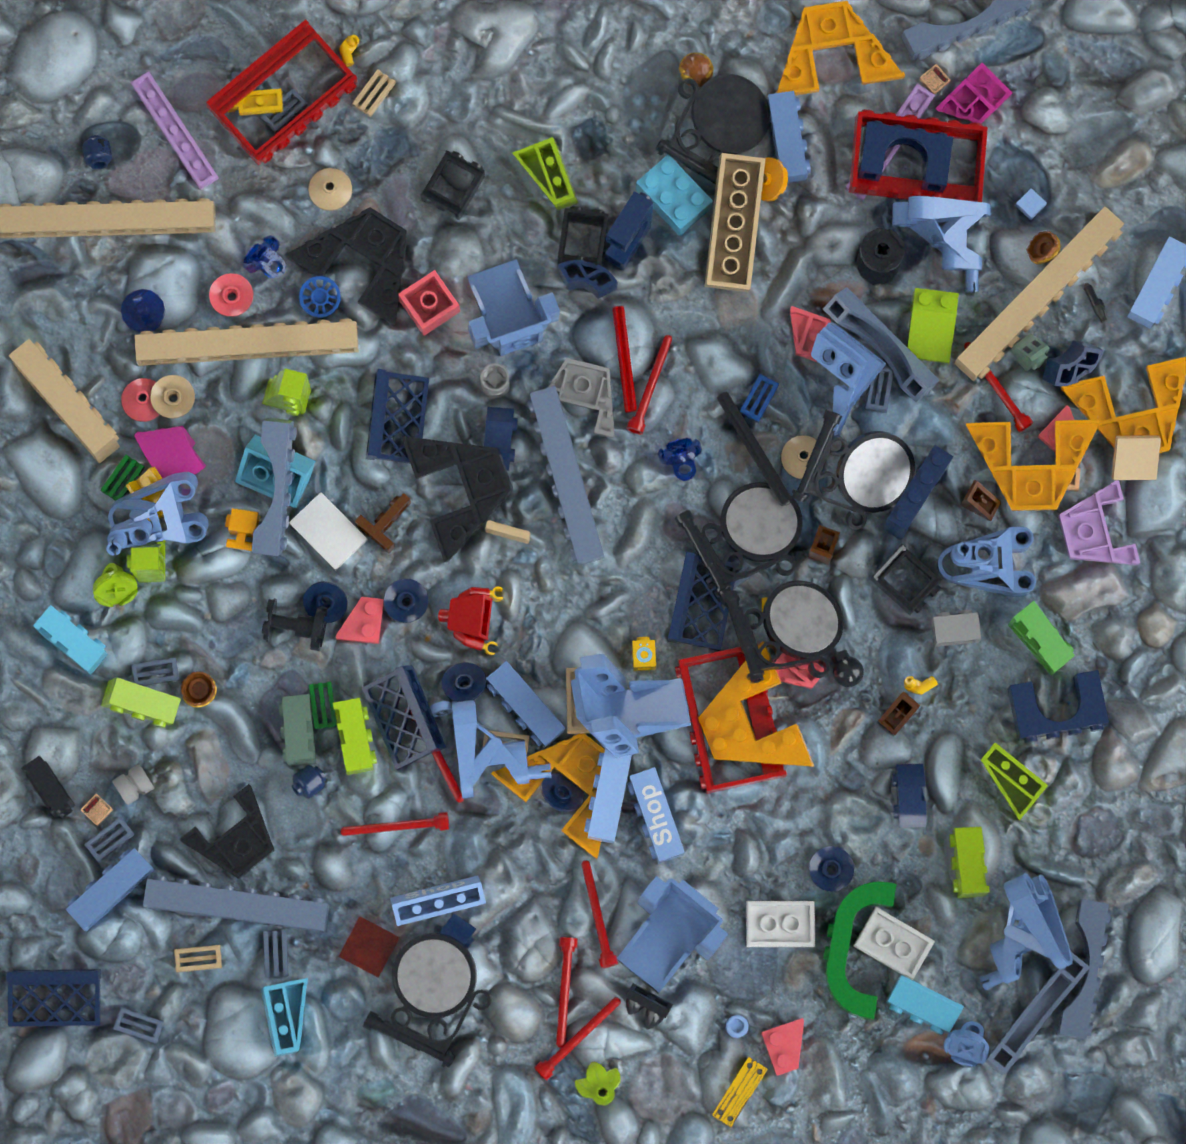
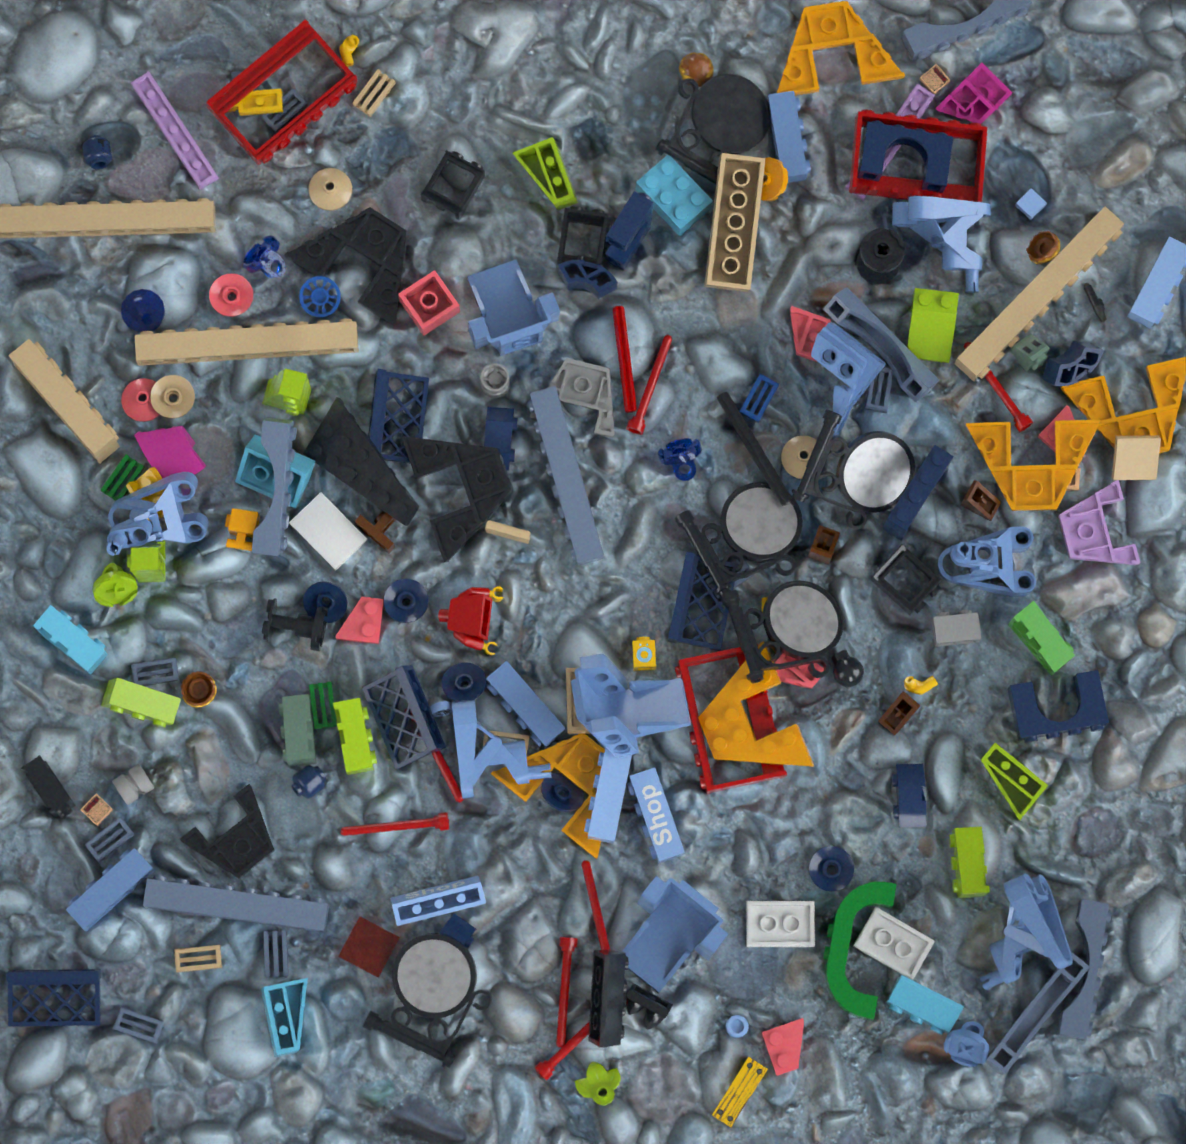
none -> black wing [303,397,419,526]
none -> black slope [588,950,629,1048]

